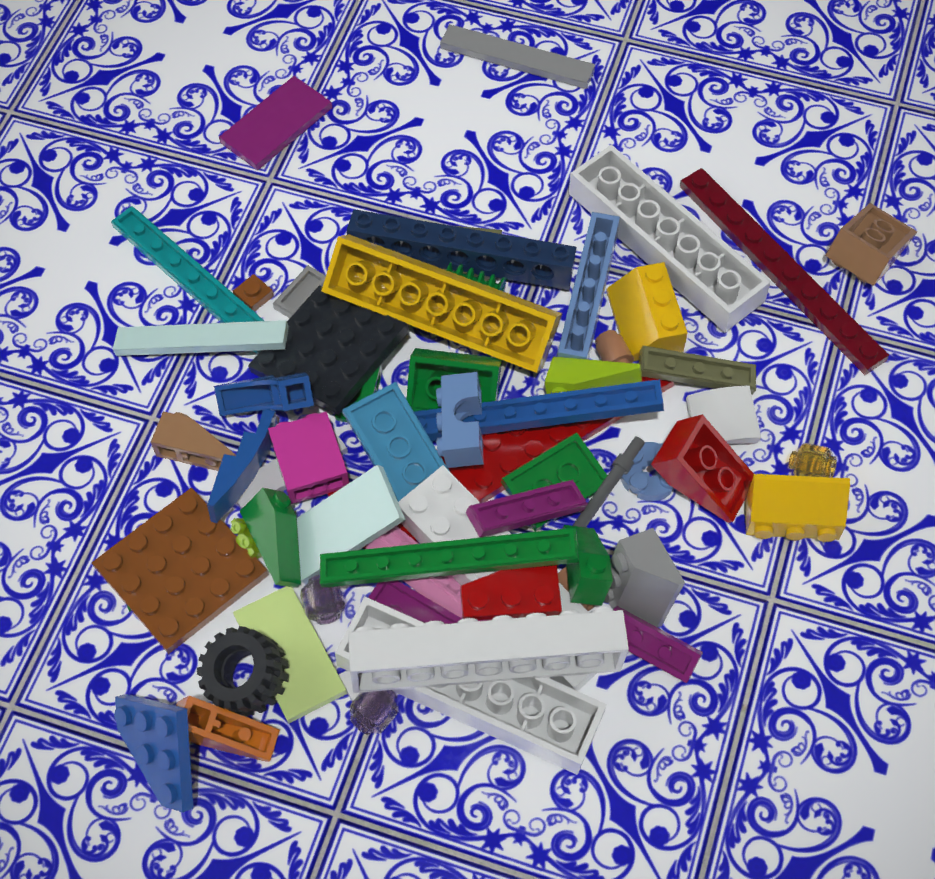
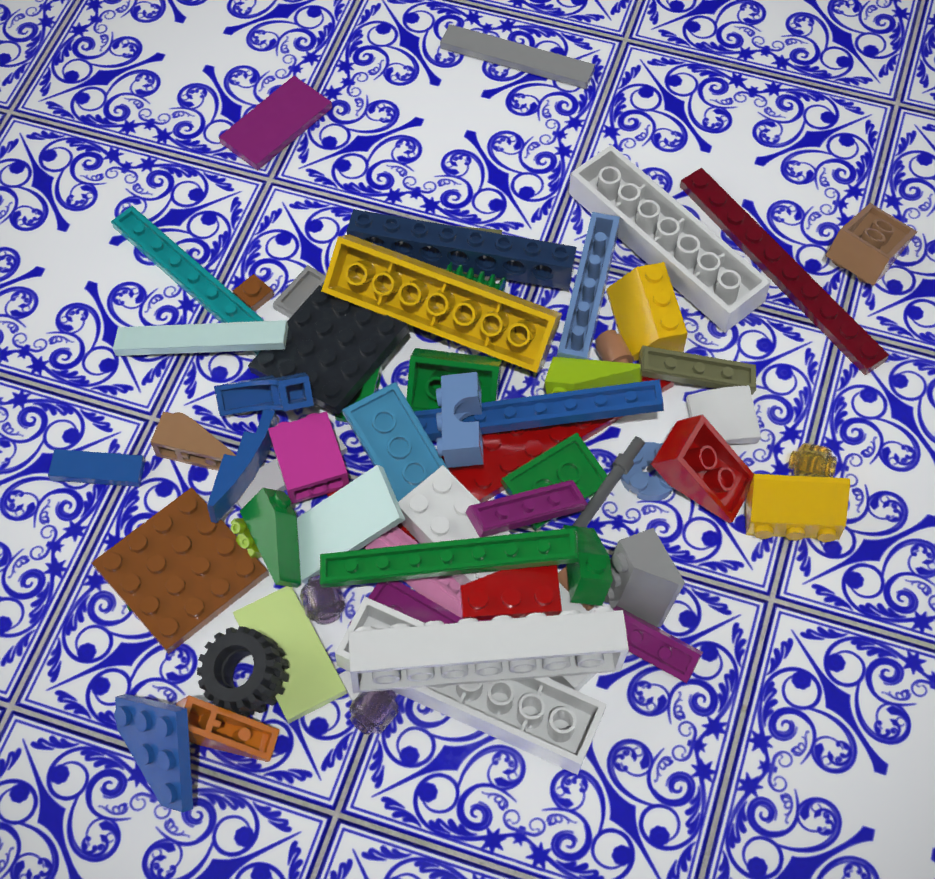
none -> blue tile [48,449,145,487]

